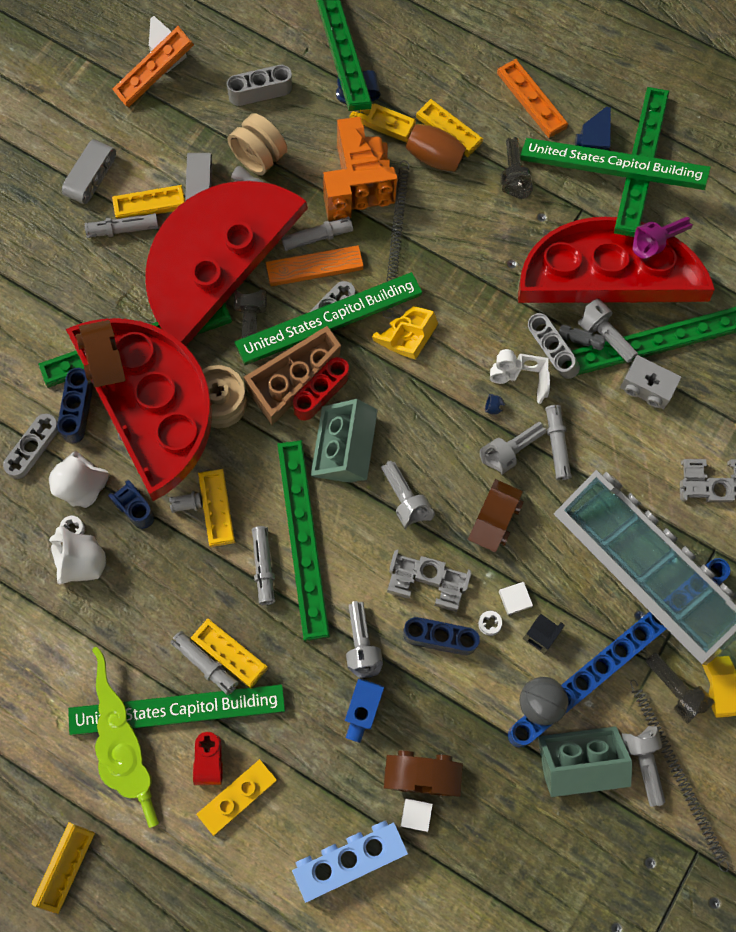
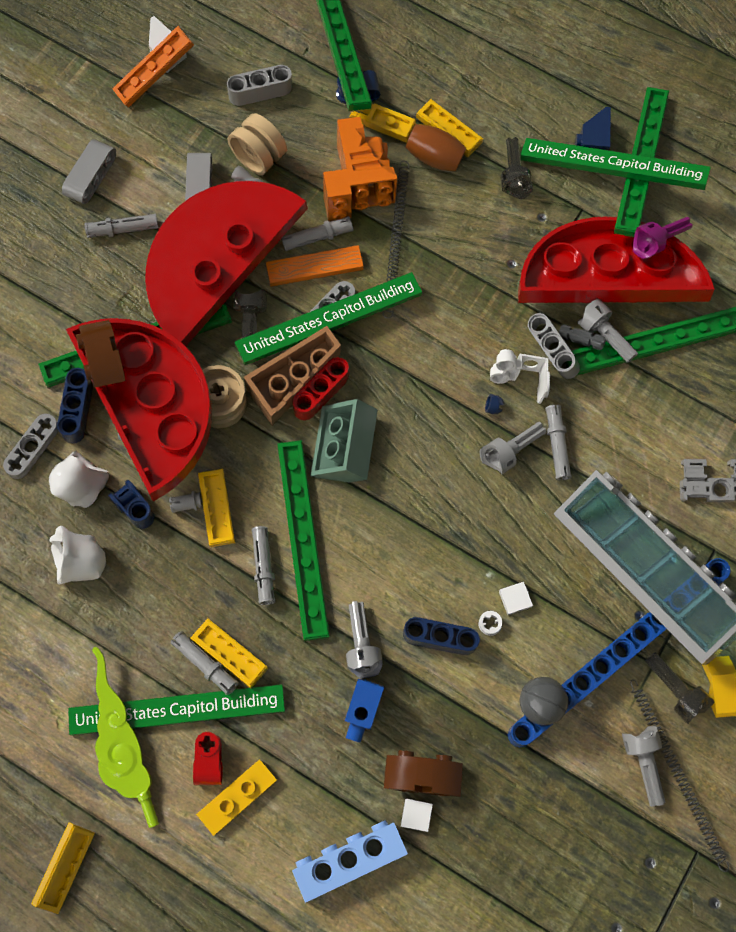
white bush [60,516,85,535] -> none
yellow plate [112,185,185,219] -> none
yellow slope [372,306,438,360] -> none
light grey piece [381,461,435,530] -> none
light grey piece [387,550,471,612] -> none
reddish brown brick [468,479,524,552] -> none
orange tile [497,59,568,138] -> none
black panel [523,614,565,654] -> none
sand green slope [538,726,632,797] -> none
light grey brick [620,355,681,410] -> none

